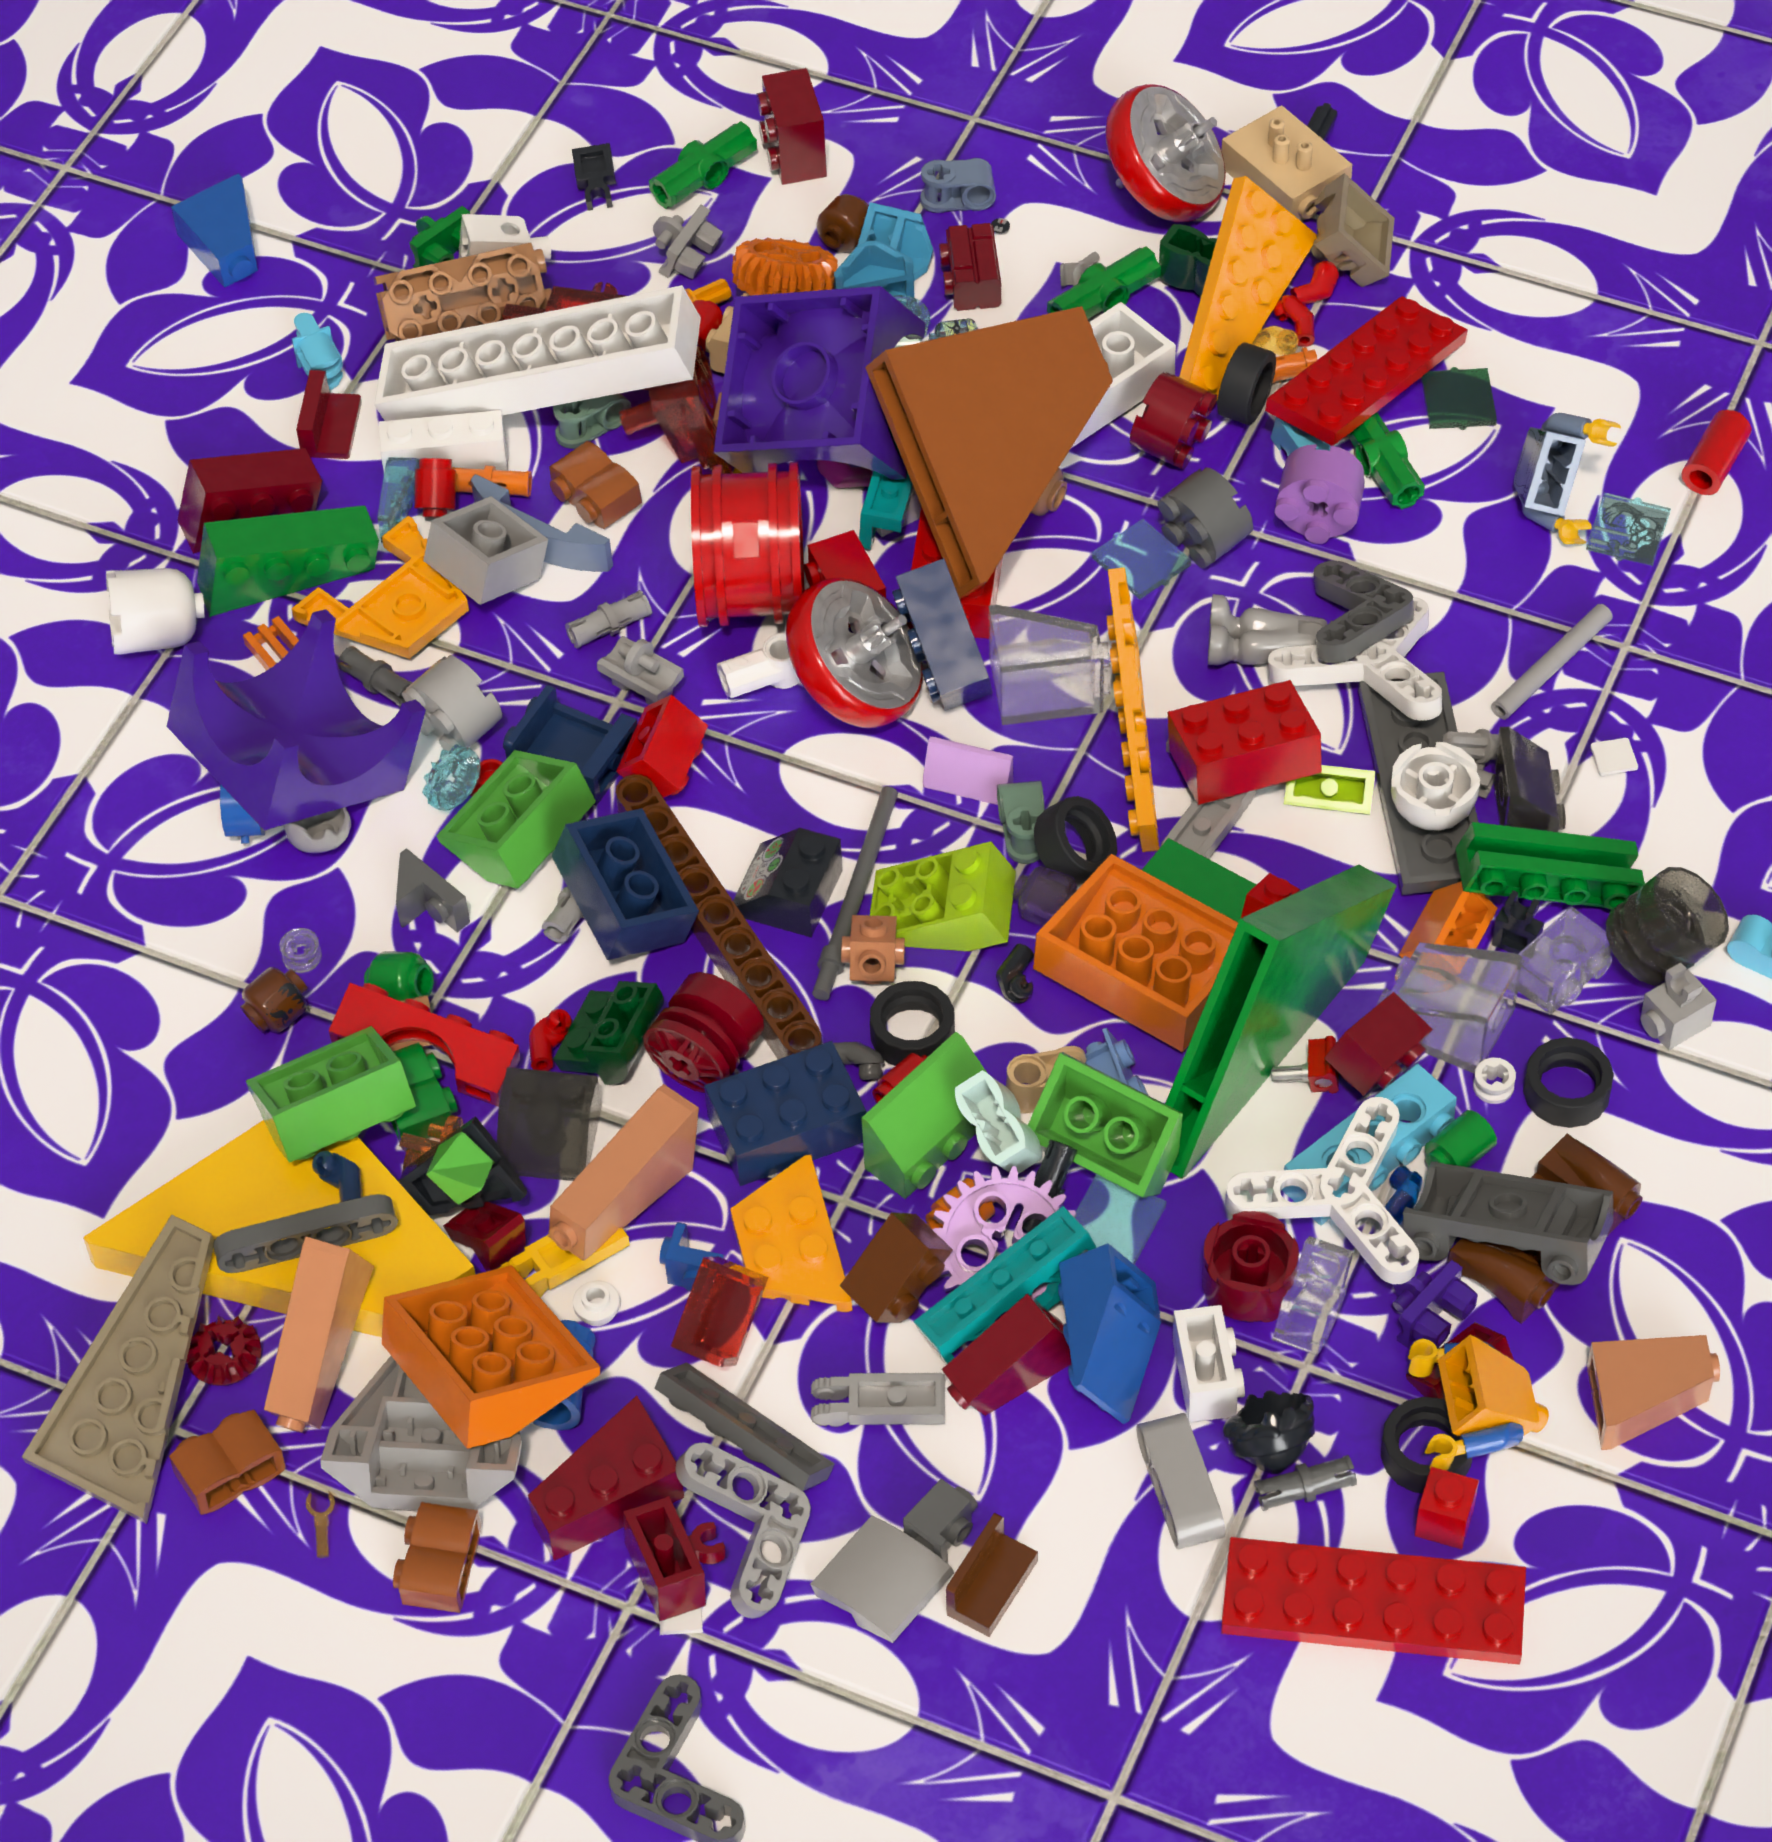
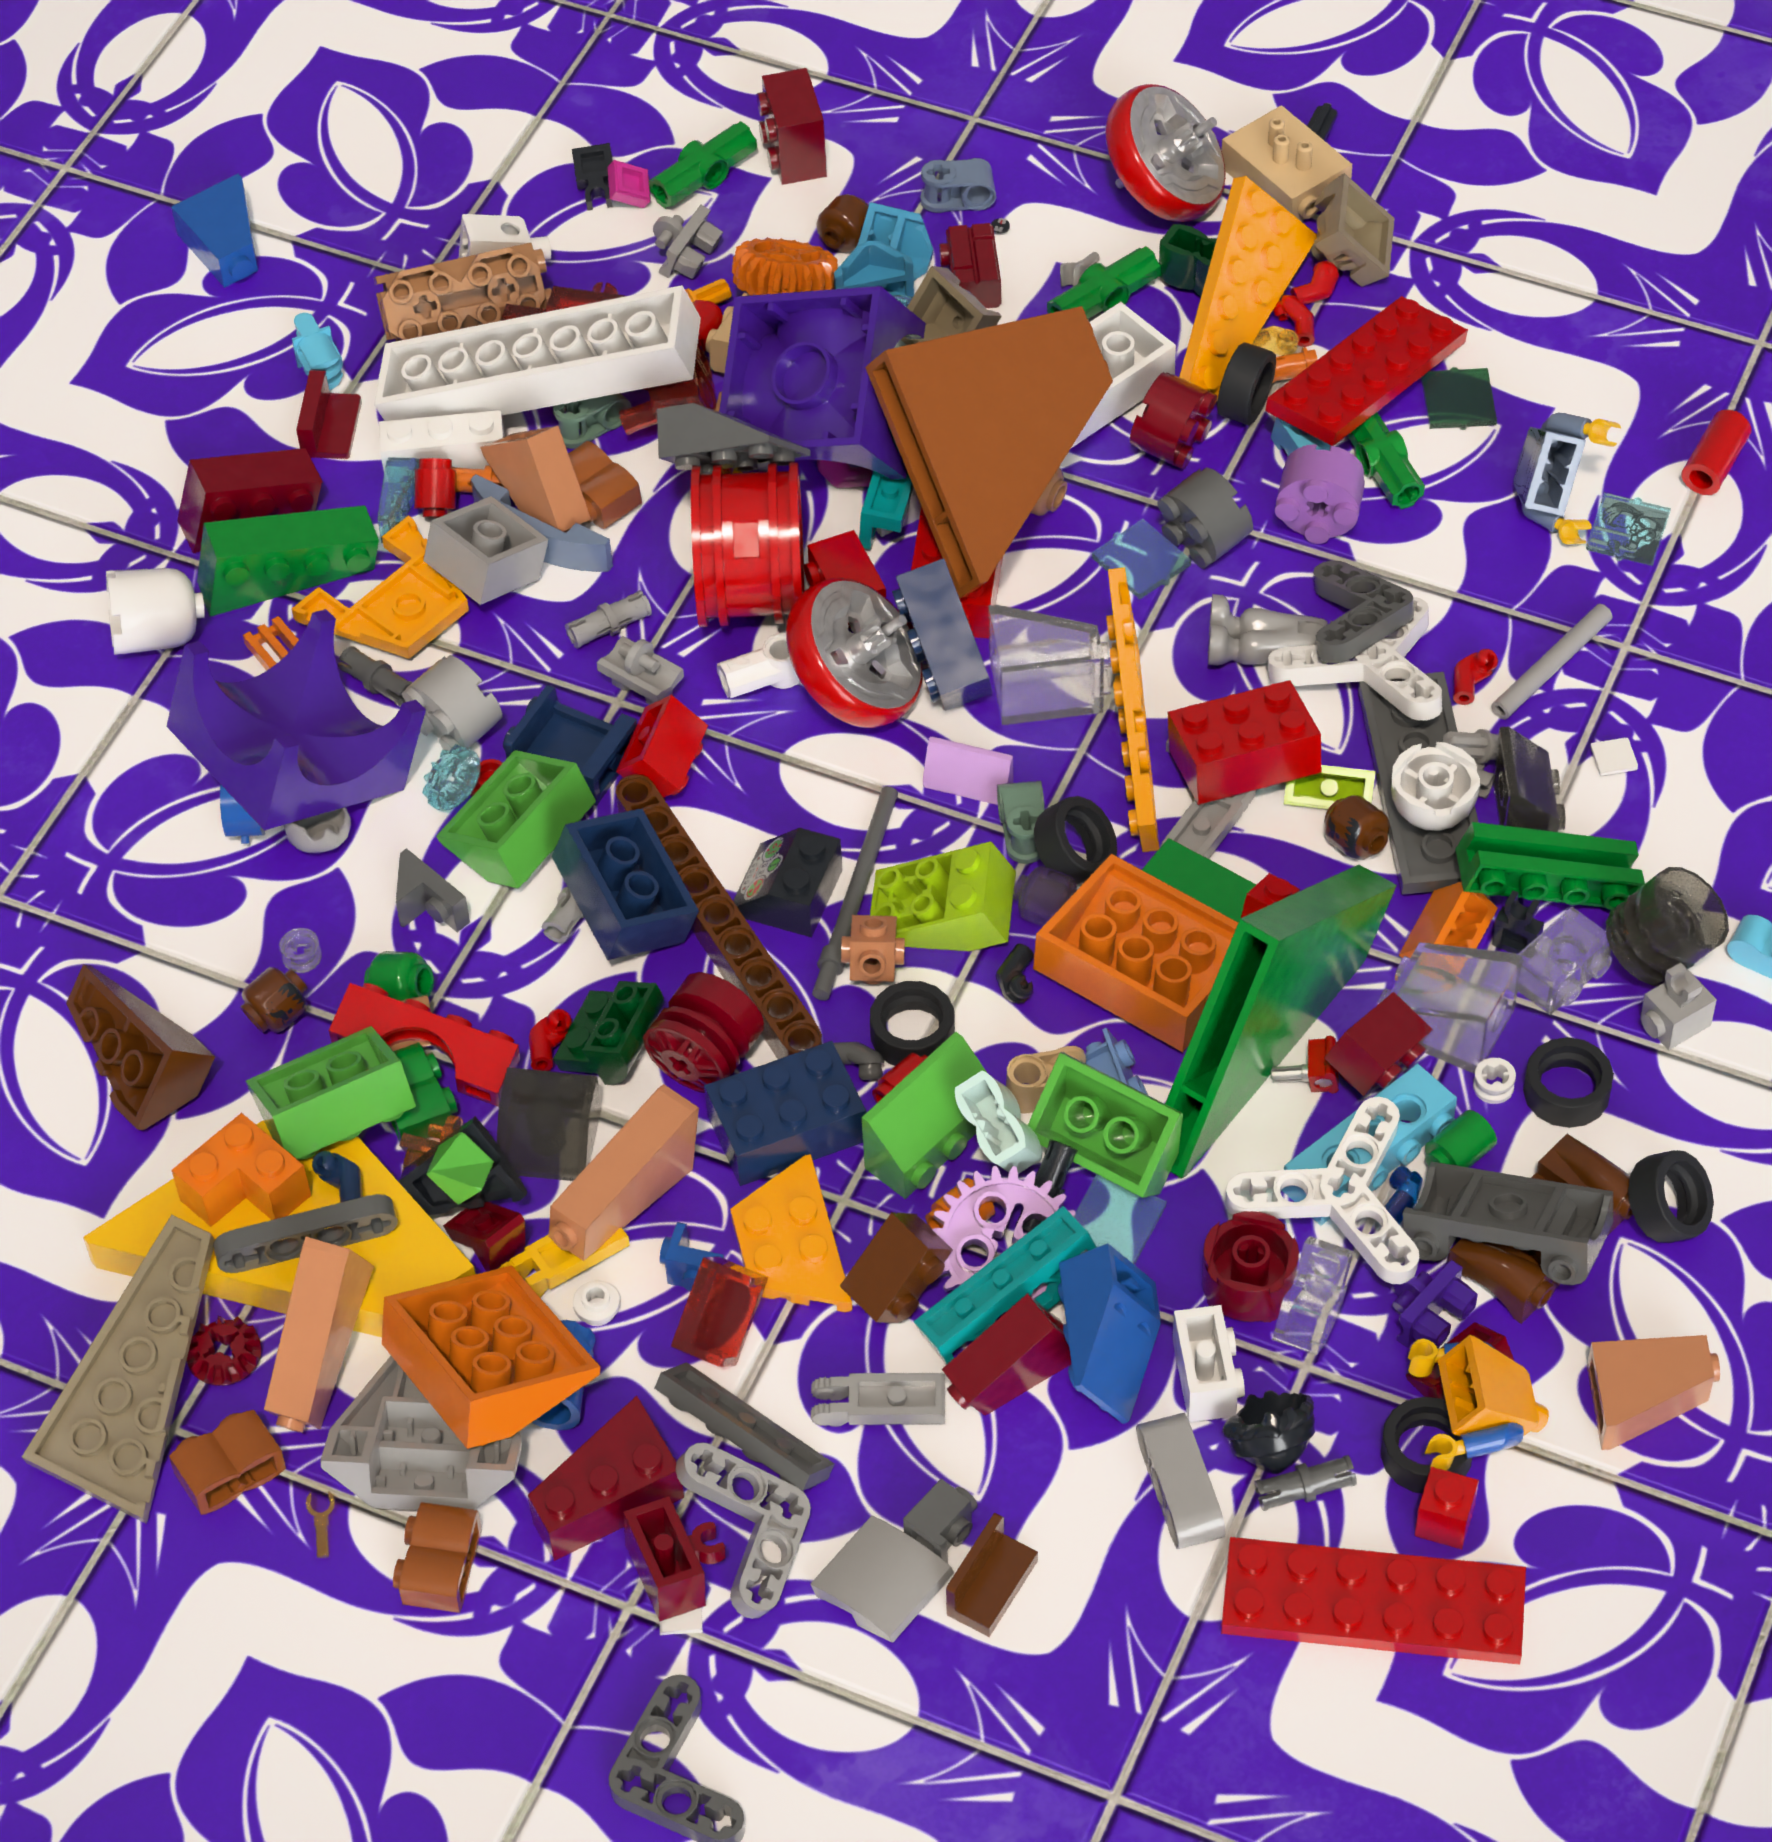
green hips [409,206,470,268] -> none
none -> reddish brown wedge [66,964,215,1130]
none -> orange brick [171,1112,311,1227]
none -> nougat slope [480,425,591,533]
none -> dark pink tile [607,160,650,208]
none -> dark grey slope [657,403,810,474]
none -> dark tan brick [901,266,1002,345]
none -> reddish brown head [1324,795,1390,860]
none -> red arm [1453,648,1498,705]
none -> black tyre [1628,1150,1714,1243]

